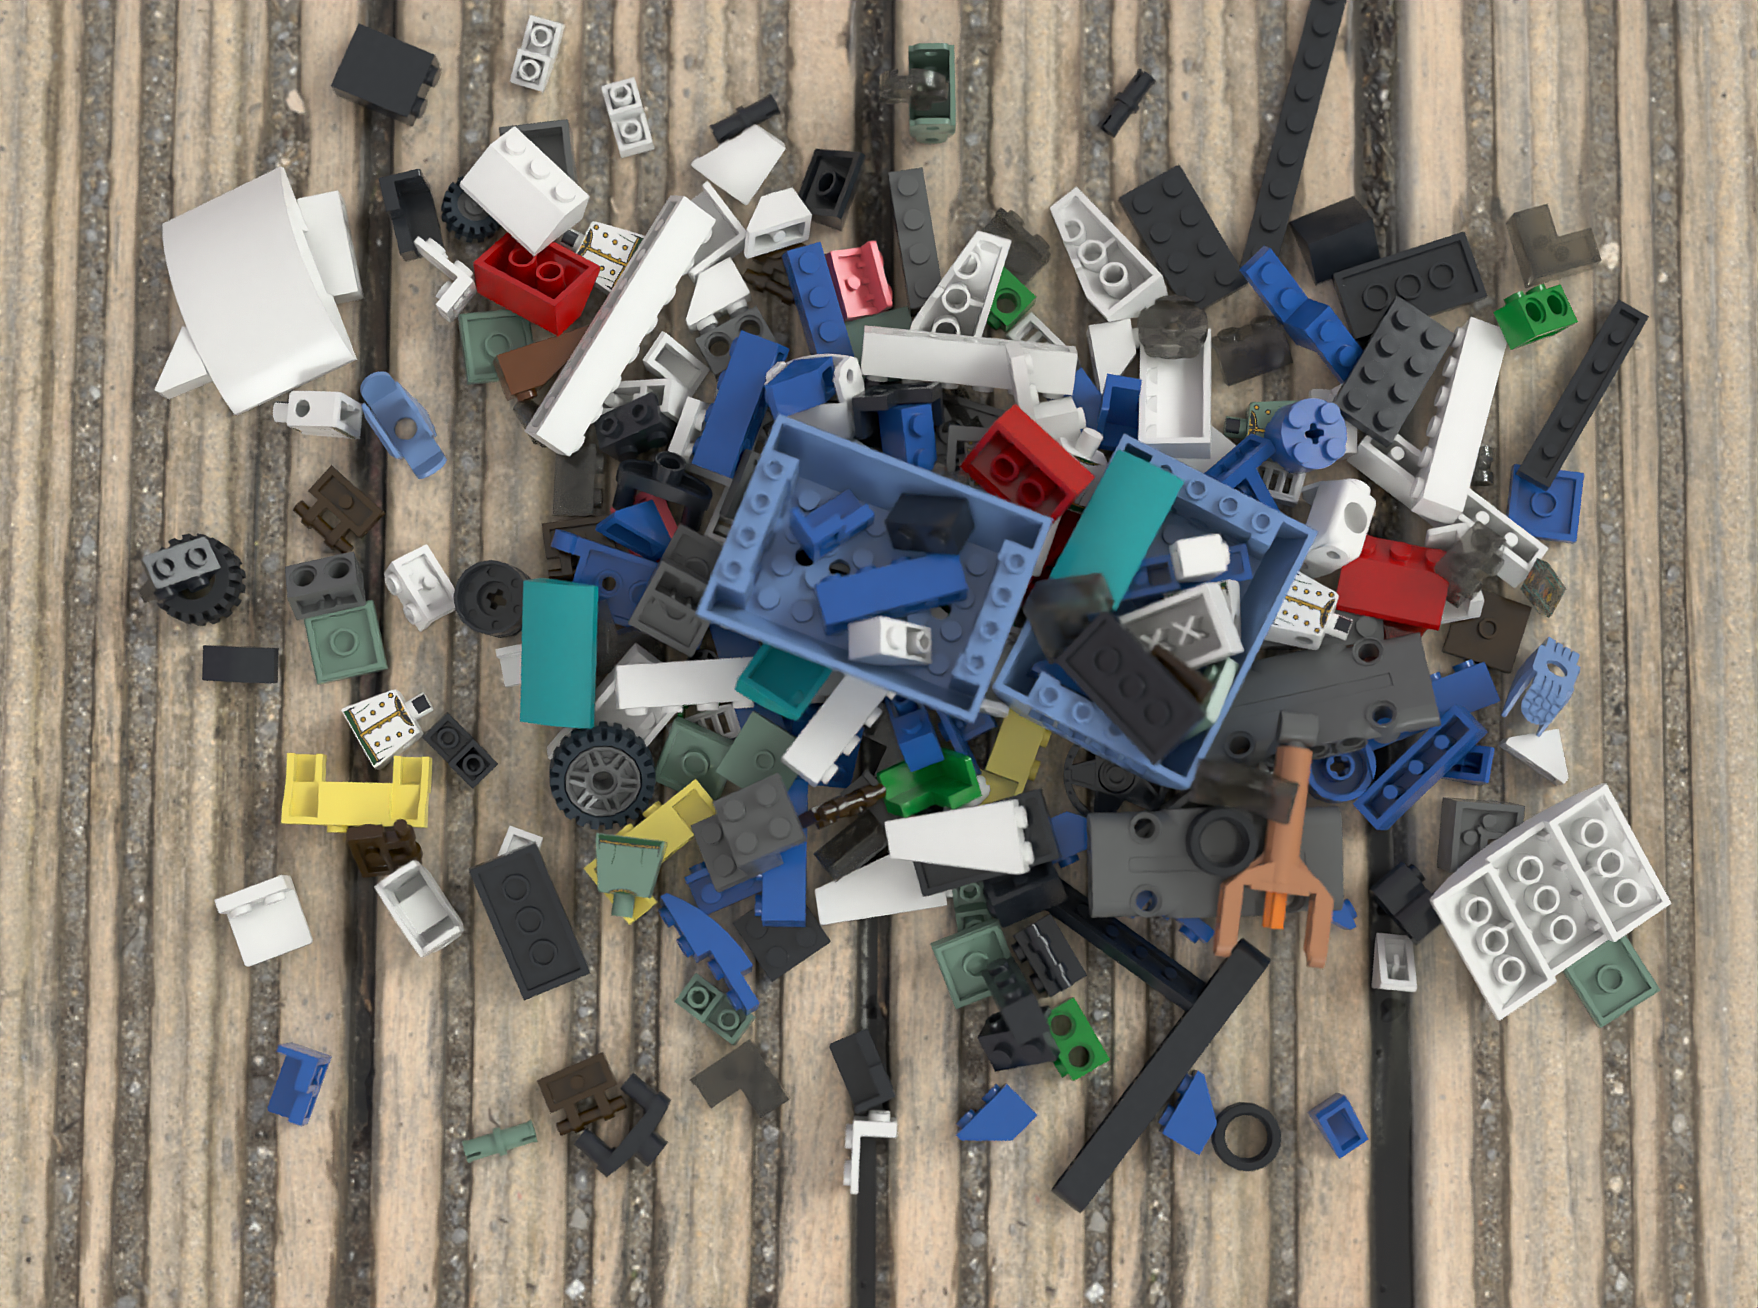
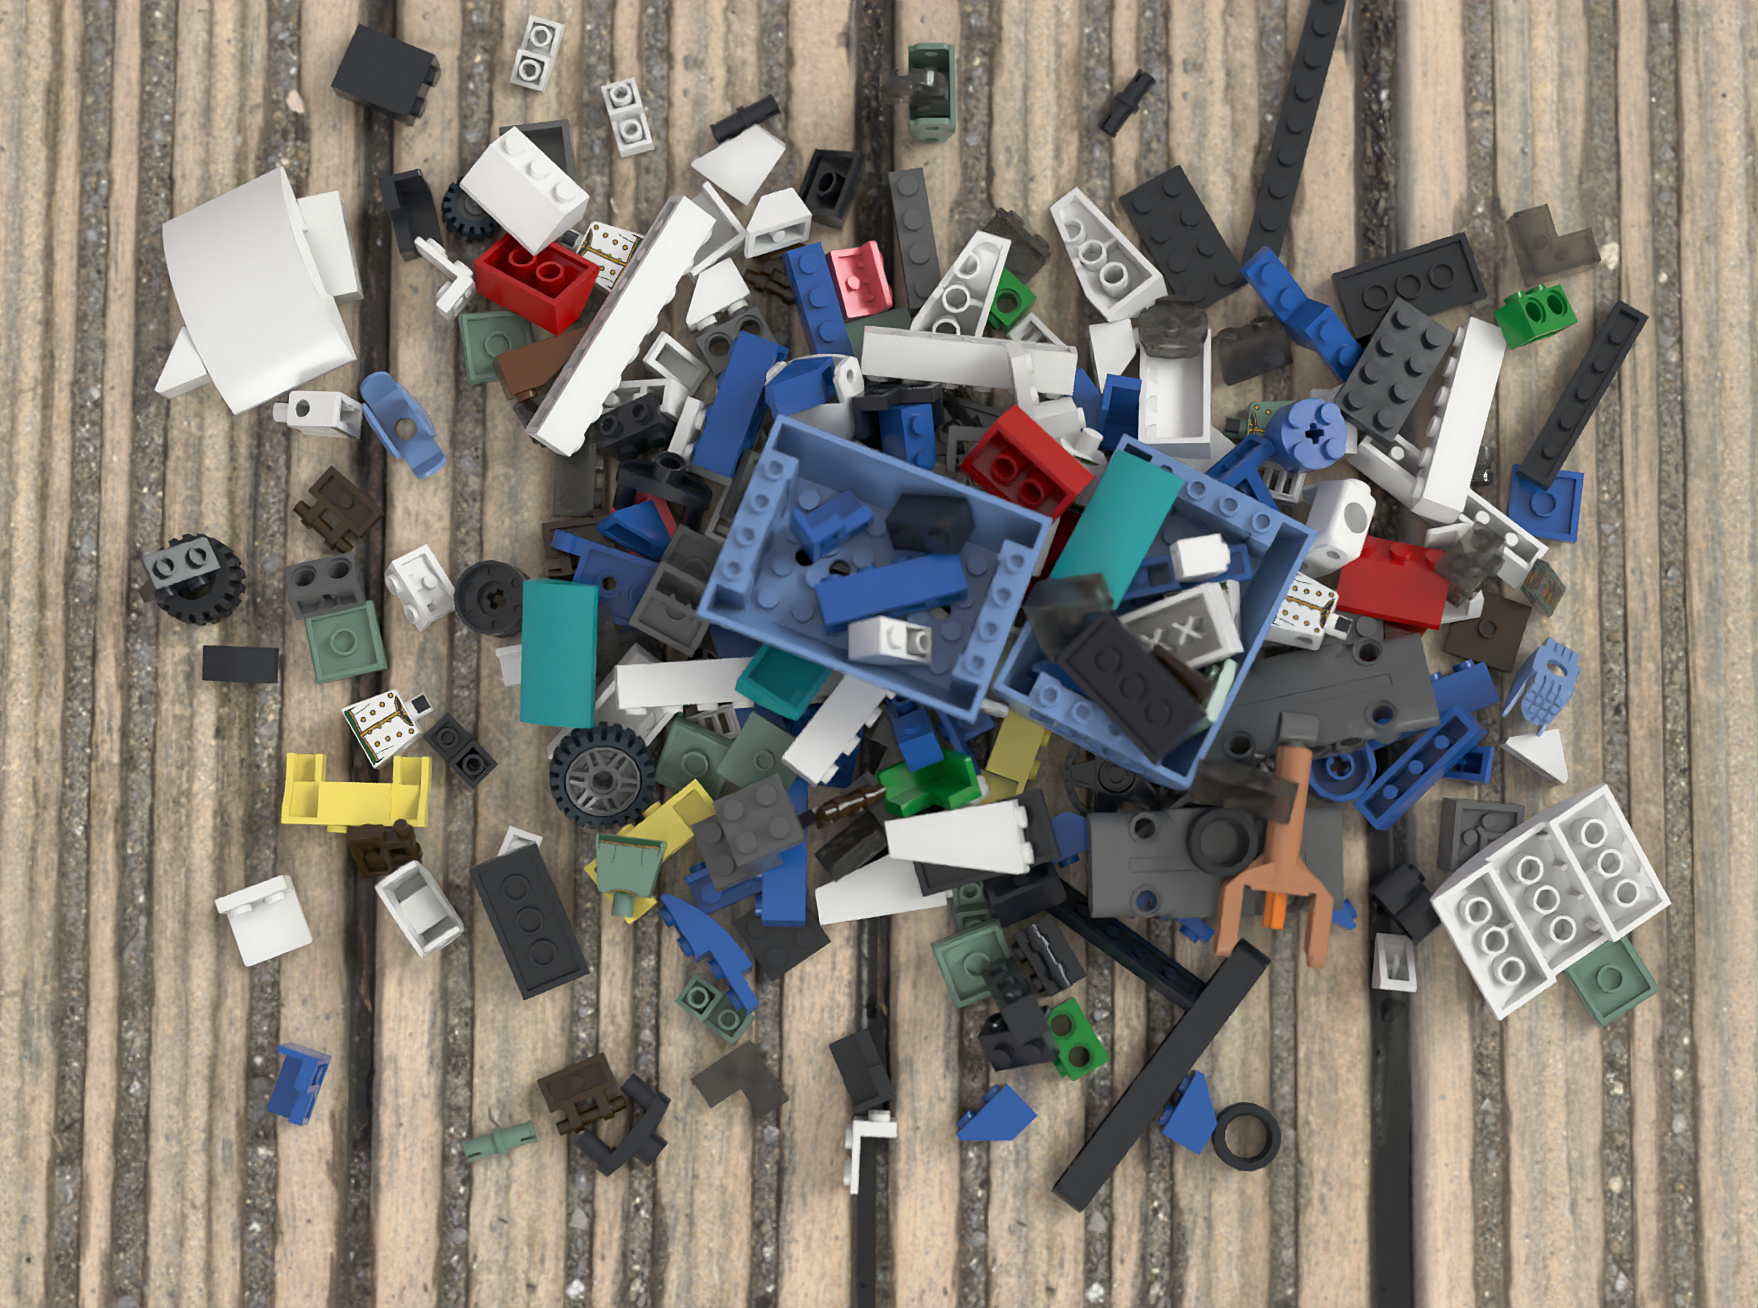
black slope [1289,196,1380,286] -> none
blue slope [1308,1092,1368,1159] -> none

